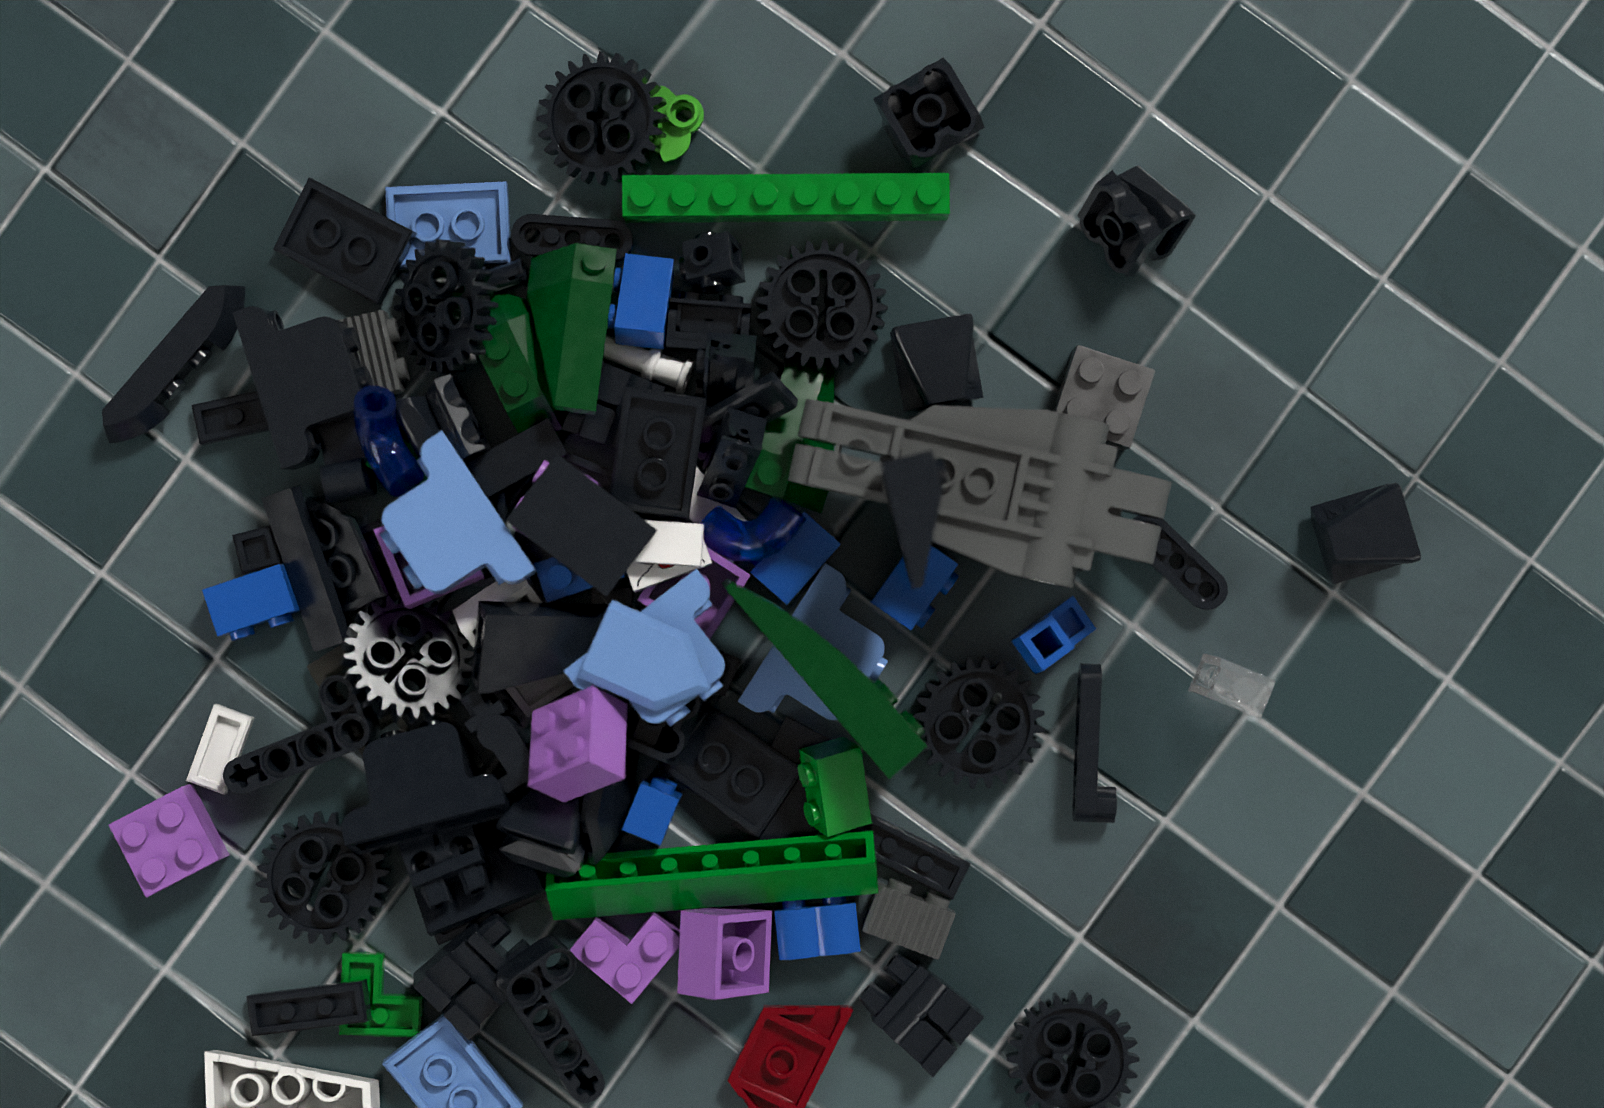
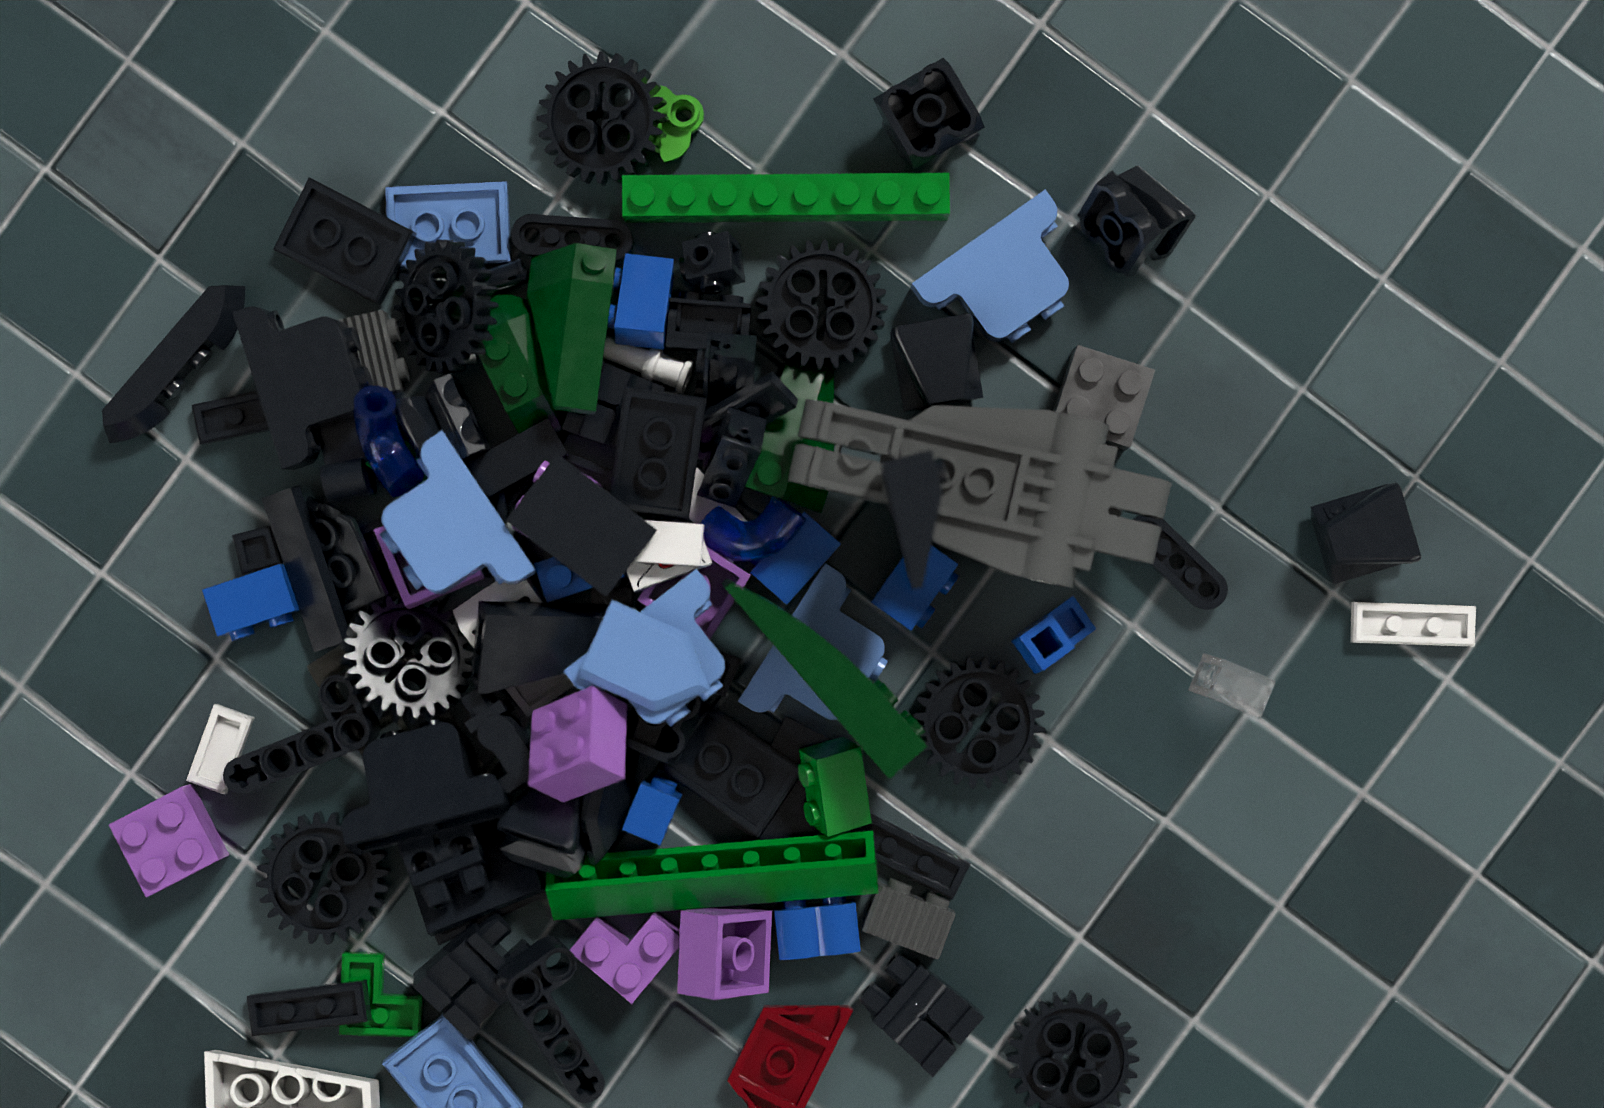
black beam [1072,663,1117,823] -> none
none -> medium blue brick [911,189,1069,343]
none -> white tile [1350,602,1476,647]

